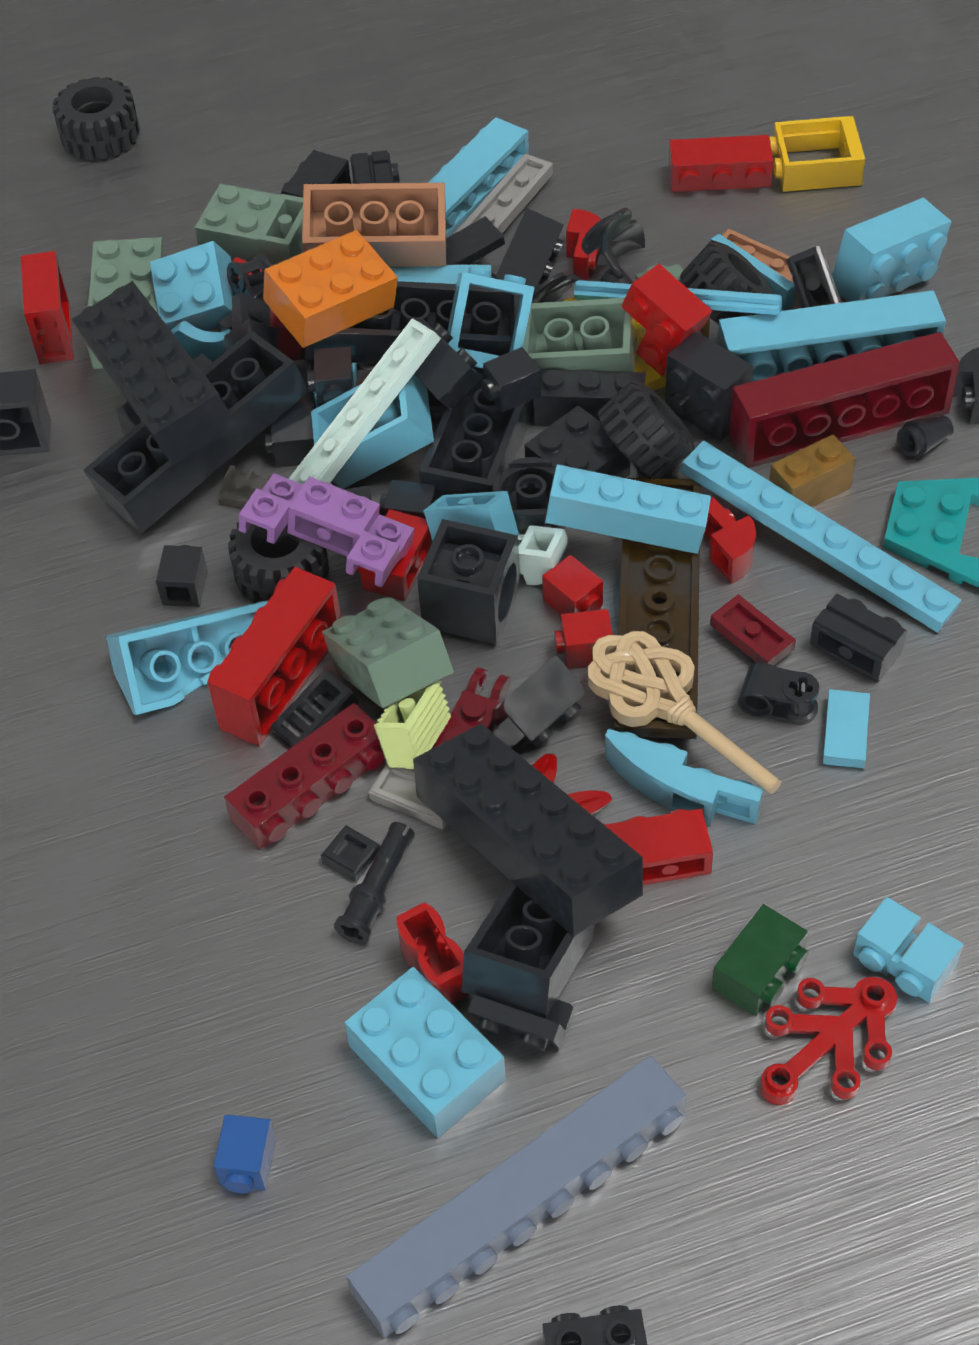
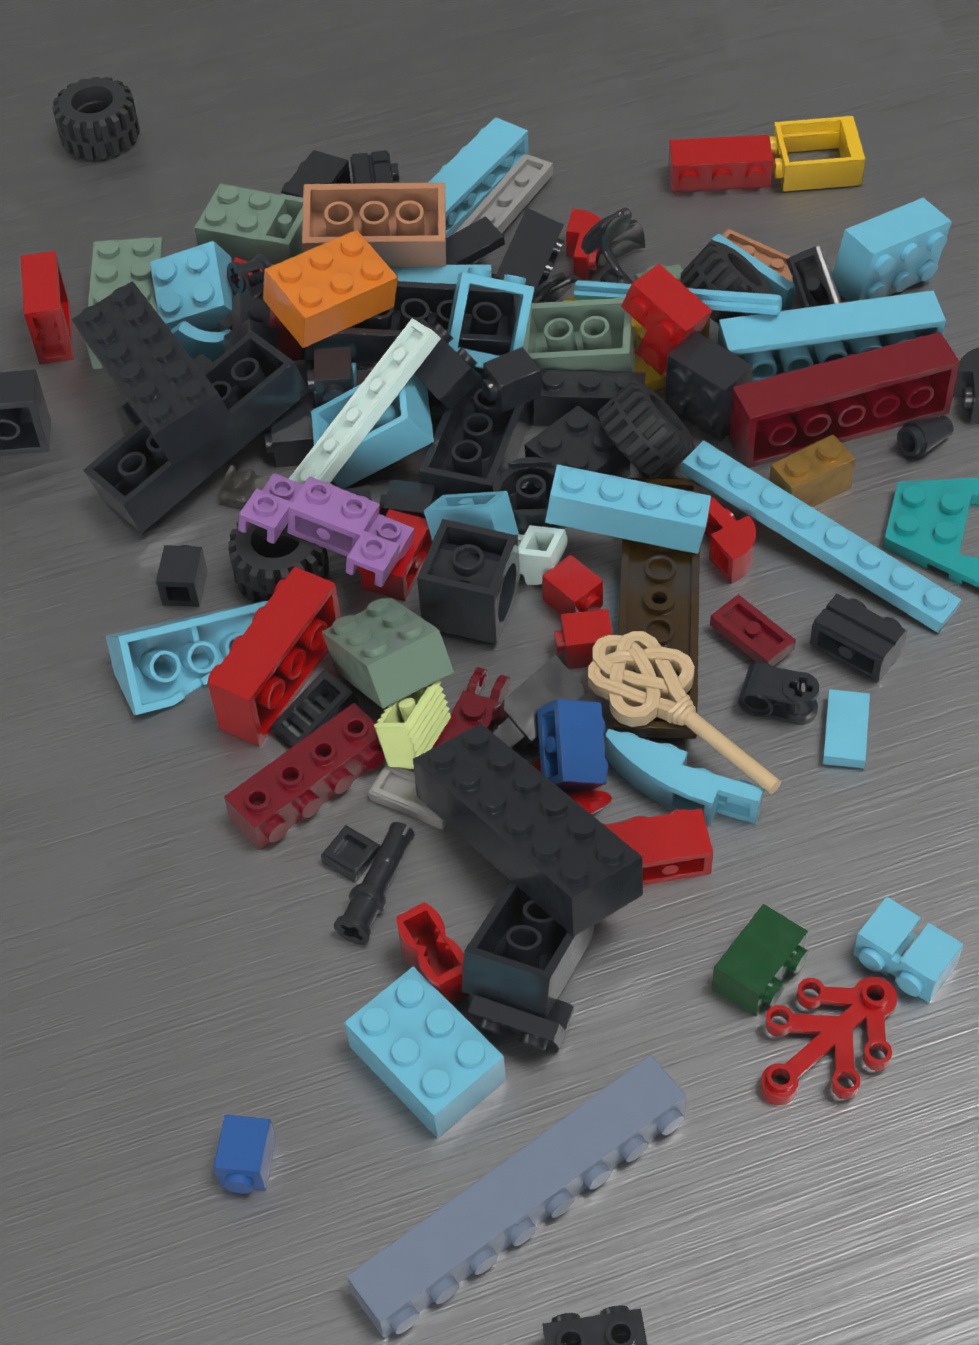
none -> blue brick [537,699,608,792]

